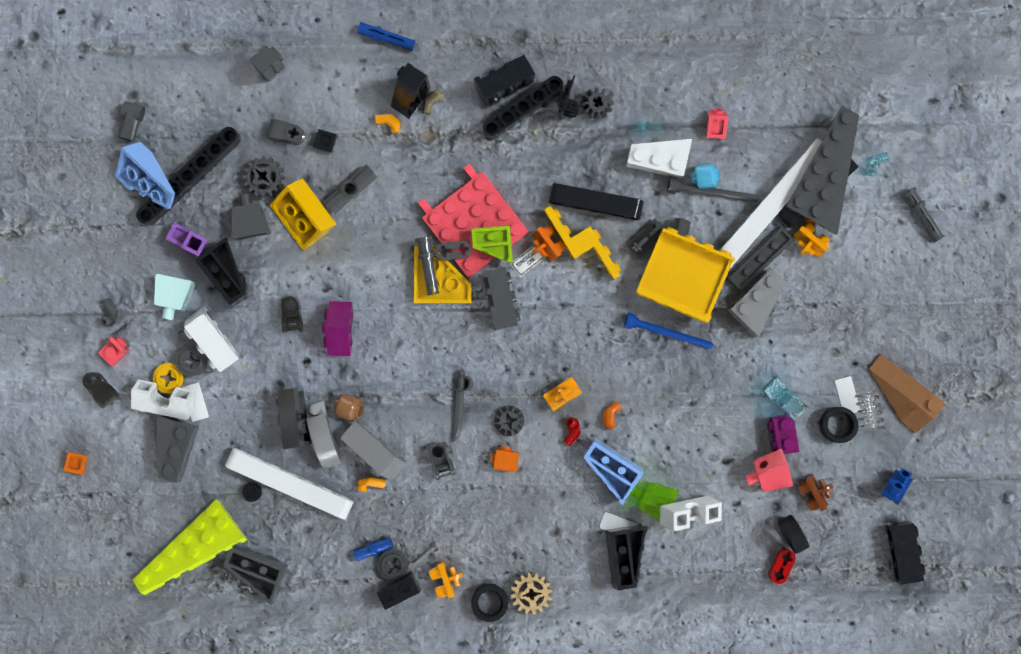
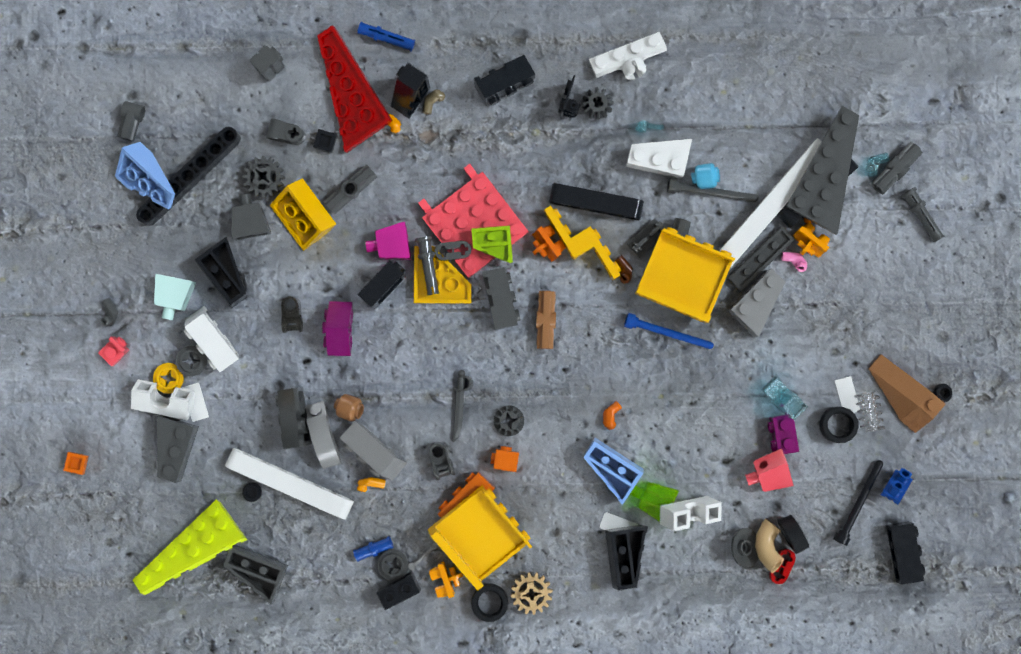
clear smoke piece [82,372,119,408] -> none
medium lavender brick [165,222,209,257] -> none
black beam [483,76,563,140] -> none
white sticker [510,245,547,277] -> none
light orange hips [543,377,582,411] -> none
red arm [563,417,581,446] -> none
coral bracket [706,108,728,139] -> none
dark orange hips [798,474,833,511] -> none
none -> red wing [317,25,393,153]
none -> black window [357,260,406,309]
none -> dark pink torso [365,222,411,260]
none -> yellow panel [428,485,532,591]
none -> orange arch [438,471,495,518]
none -> medium nougat piece [536,291,556,349]
none -> white plate [589,32,667,80]
none -> reddish brown arm [615,255,633,284]
none -> dark grey dish [731,528,759,567]
none -> tan cylinder [755,519,784,573]
none -> bright pink arm [781,252,807,272]
none -> black piece [833,460,883,546]
none -> dark grey piece [871,142,923,195]
none -> black plate [933,384,953,403]

